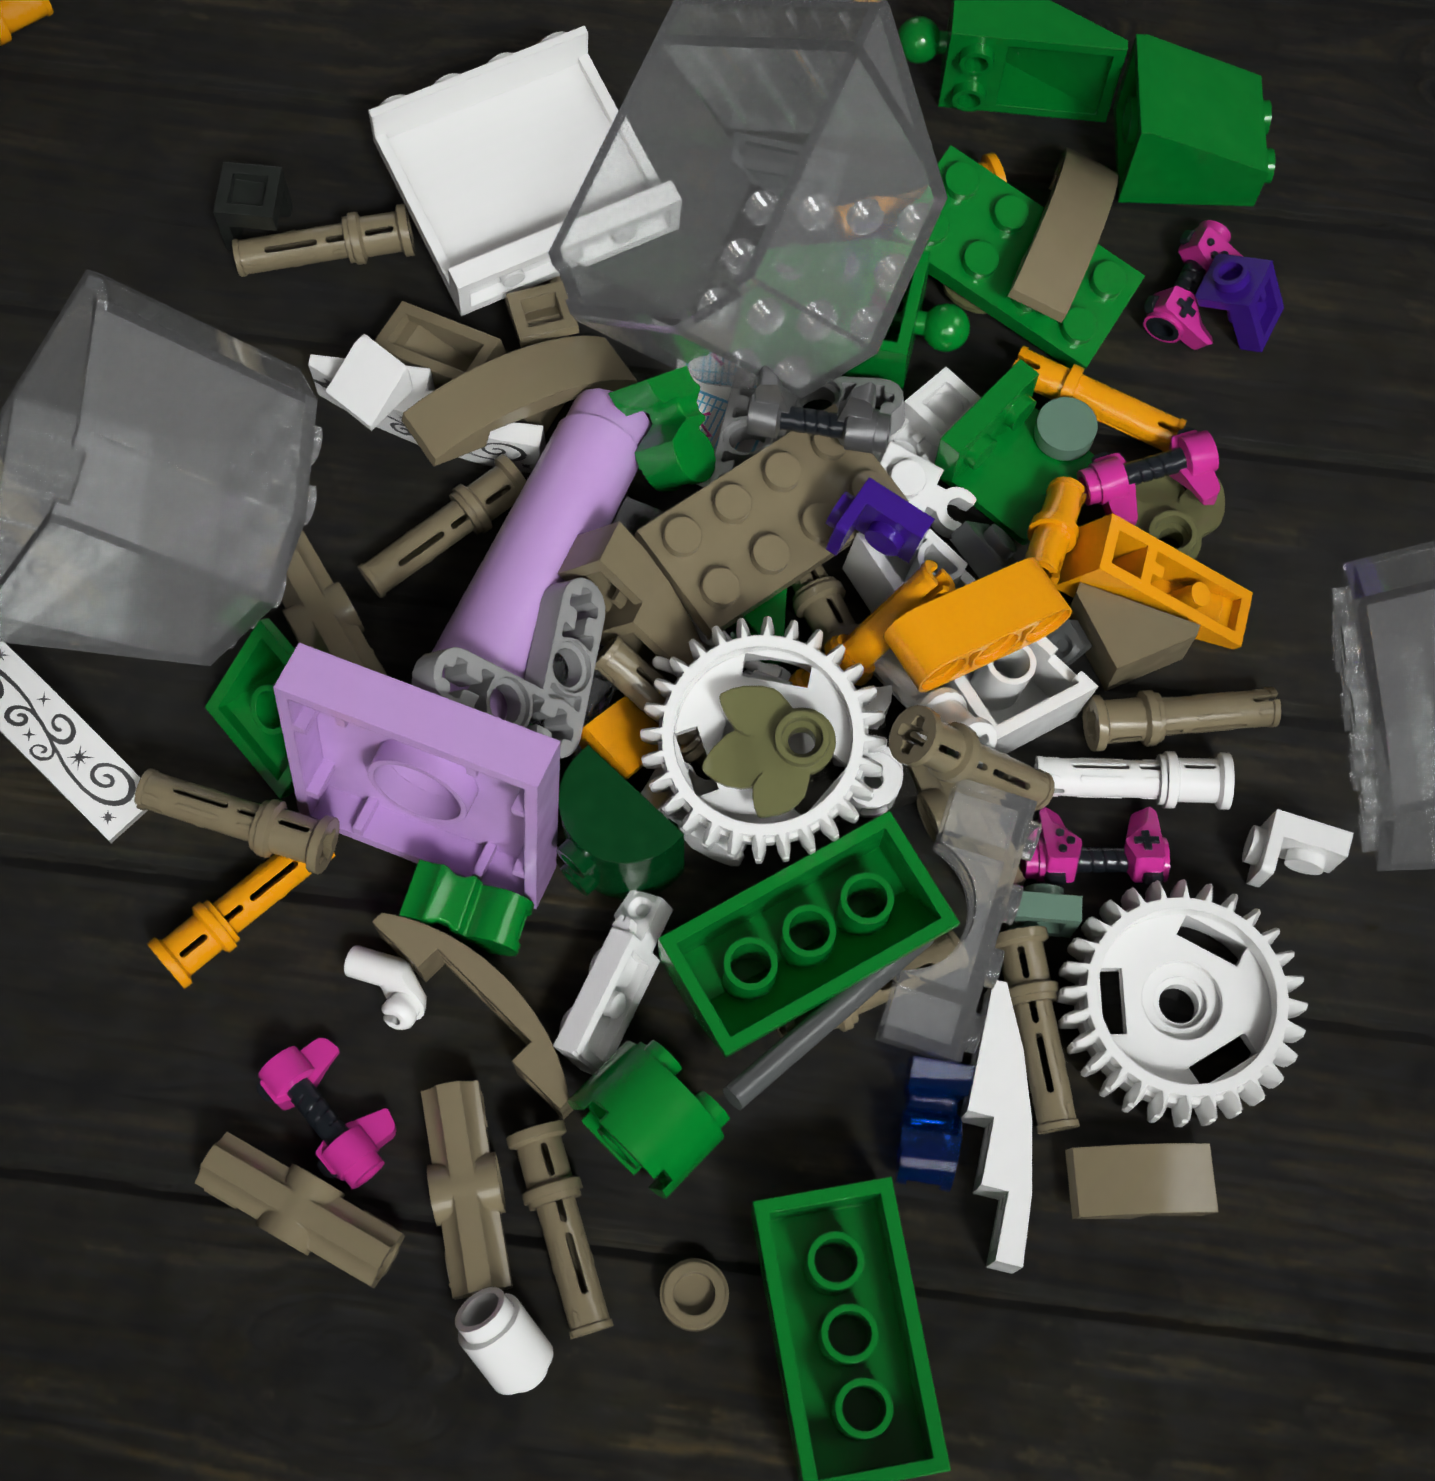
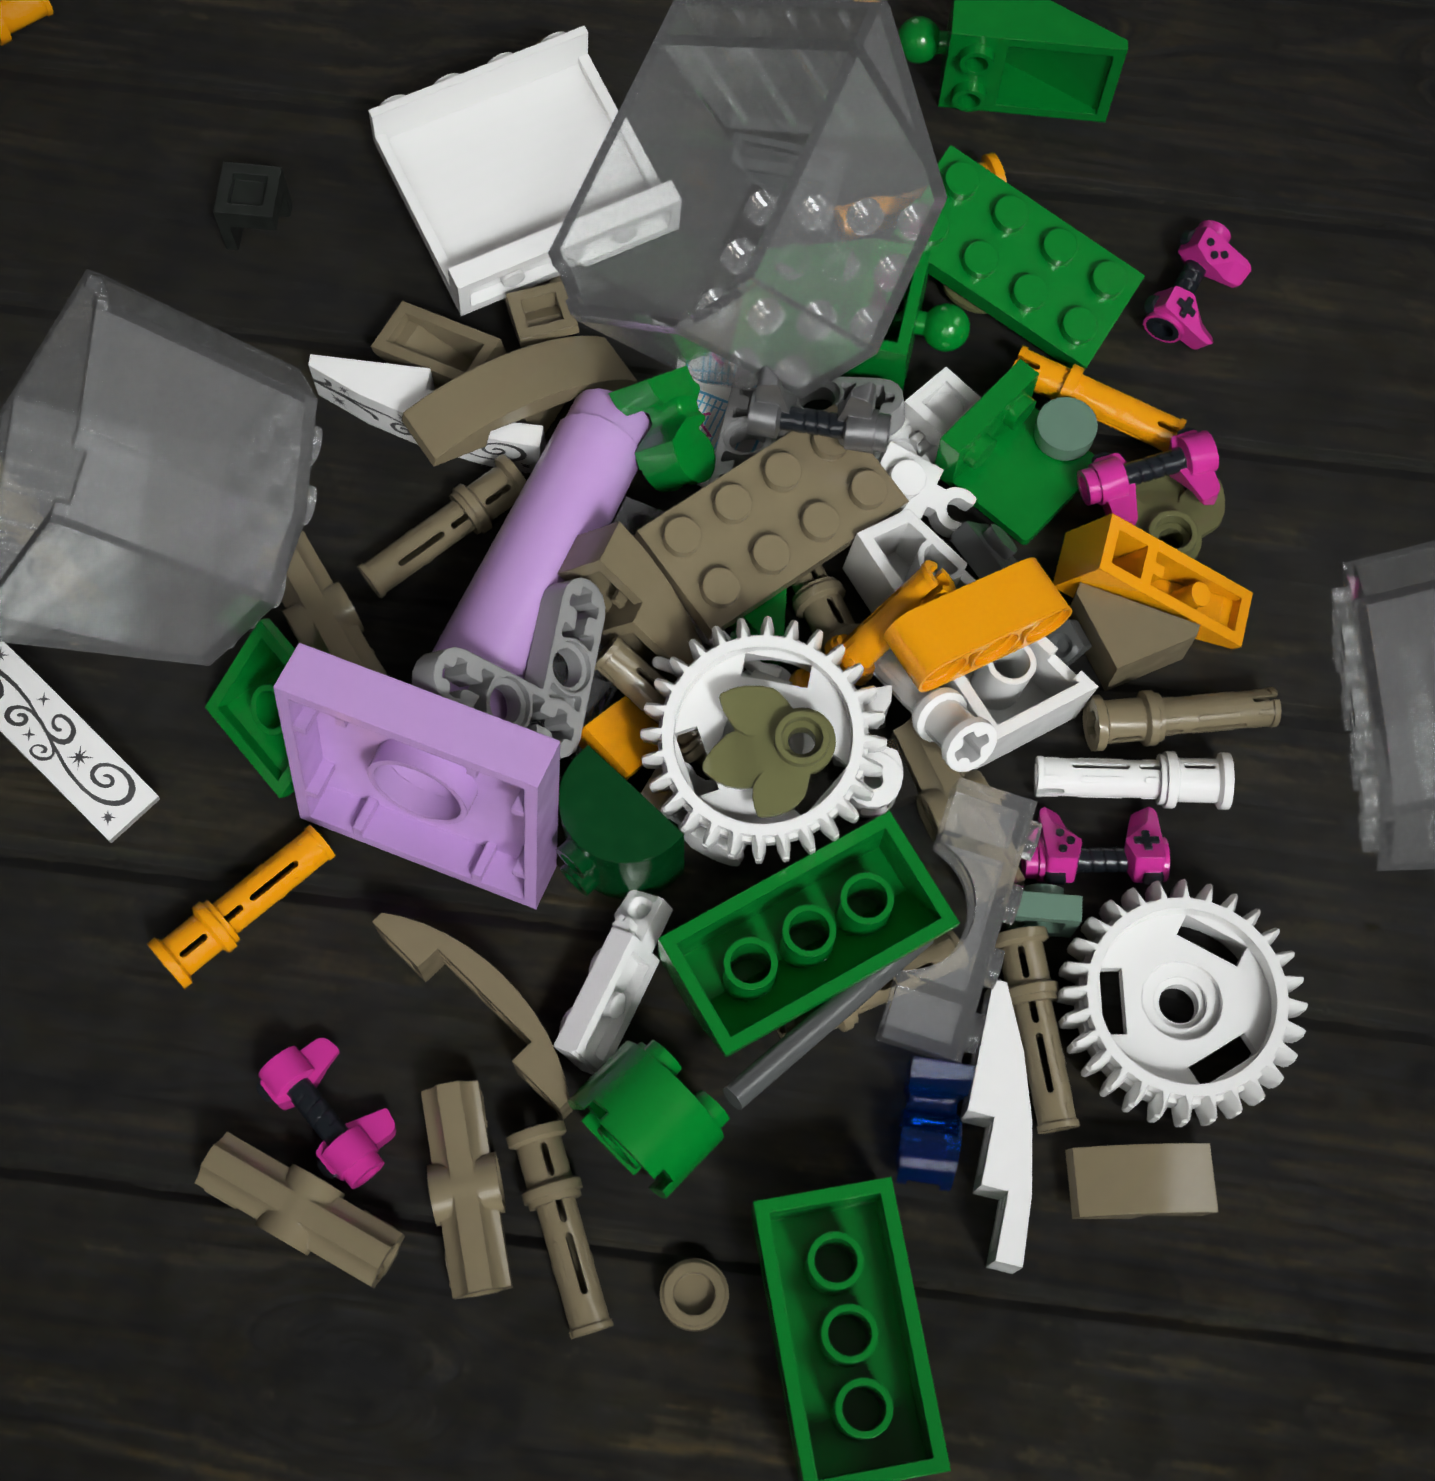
dark tan pin [134,768,340,875] -> none
dark tan pin [232,203,416,277] -> none
white slope [325,334,413,431] -> none
white arm [344,945,427,1030] -> none
green leg [399,859,534,956] -> none
white brick [455,1287,553,1395] -> none
dark purple bracket [825,477,935,563] -> none
dark tan pin [889,705,1055,811] -> none
dark tan slope [1007,147,1118,323] -> none
light orange pin [1024,476,1087,586] -> none
green slope [1113,34,1276,206] -> none
dark purple bracket [1195,254,1284,353] -> none
white bracket [1242,809,1354,888] -> none

